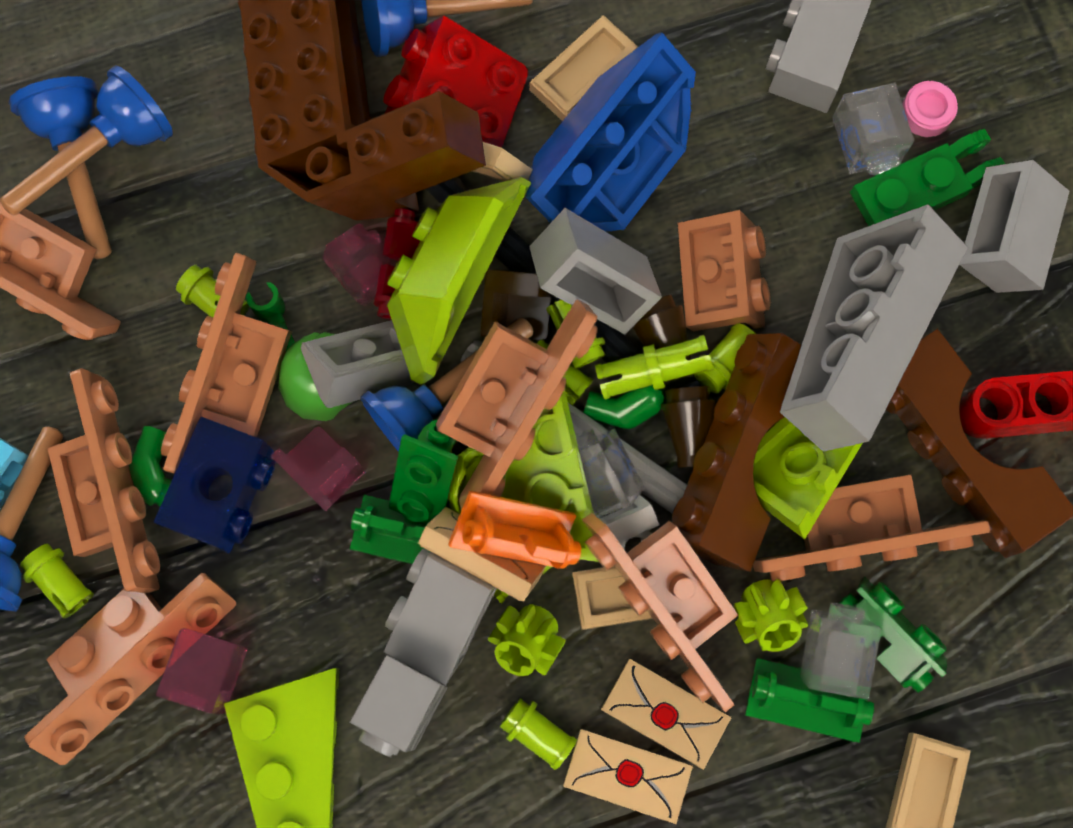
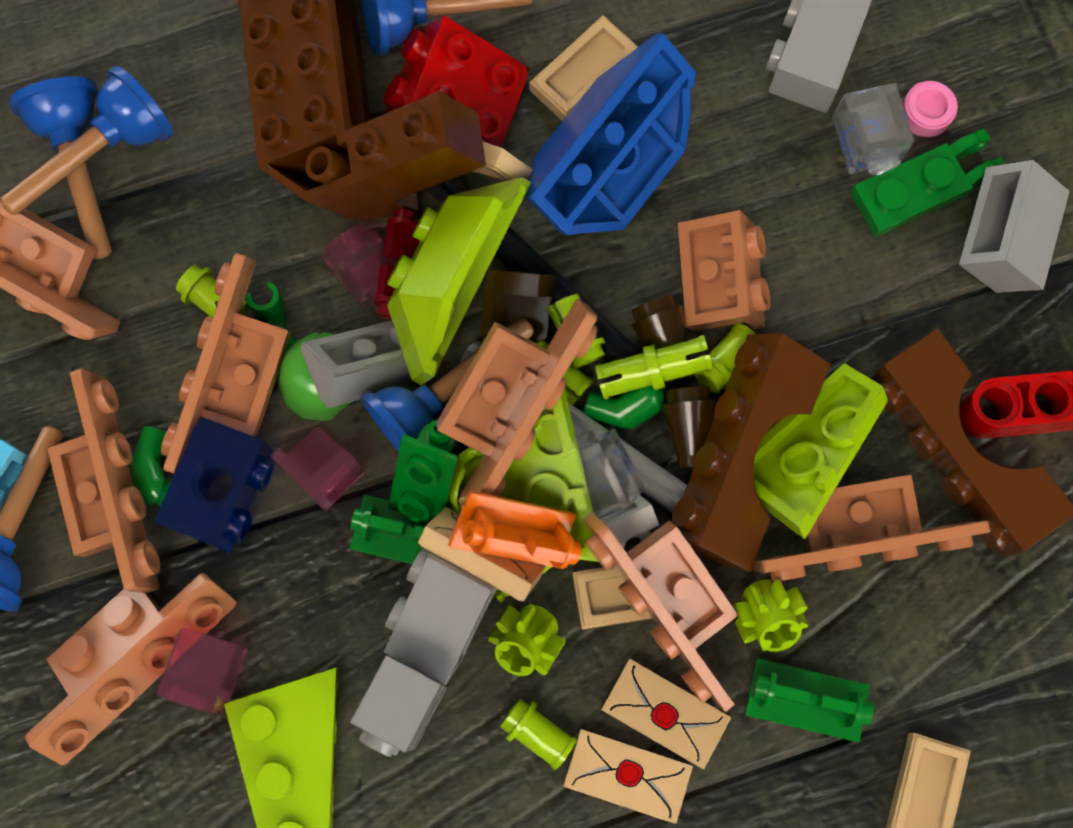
lime pin [20,543,94,619] -> none
light grey piece [529,208,662,334] -> none
light grey wedge [780,204,968,452] -> none
clear brick [800,603,881,699] -> none
green hinge [834,576,947,693] -> none

